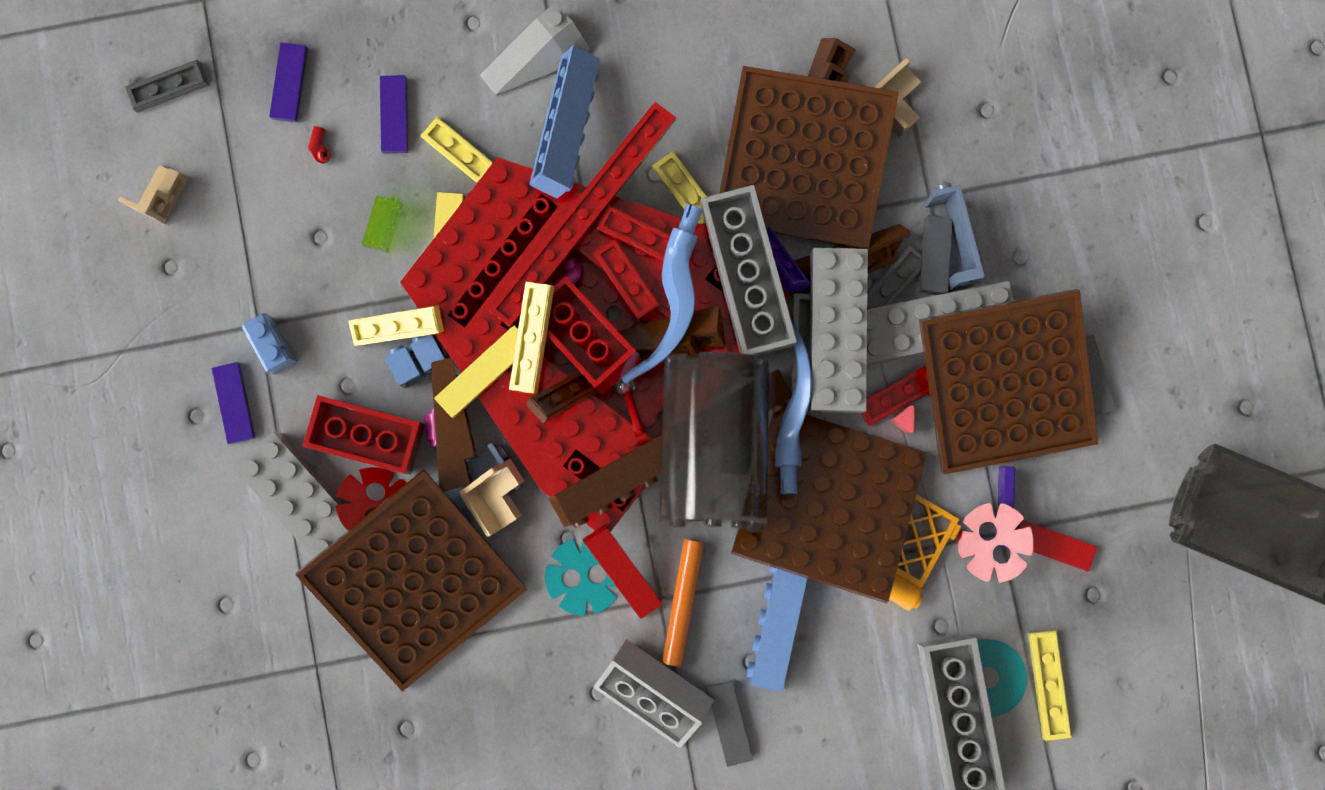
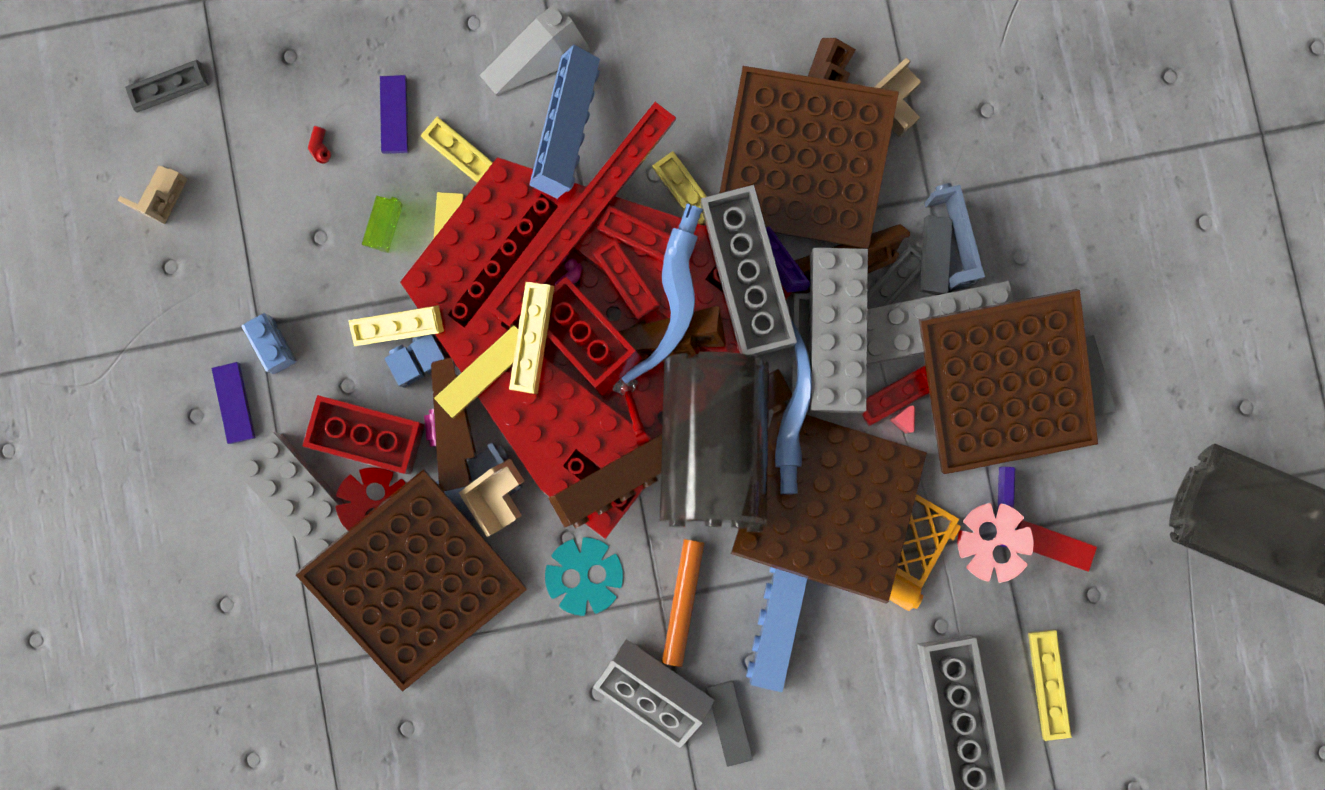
dark purple tile [269,42,308,122] -> none
reddish brown tile [526,371,599,424] -> none
red tile [583,525,662,619] -> none
teal sticker [977,639,1027,717] -> none

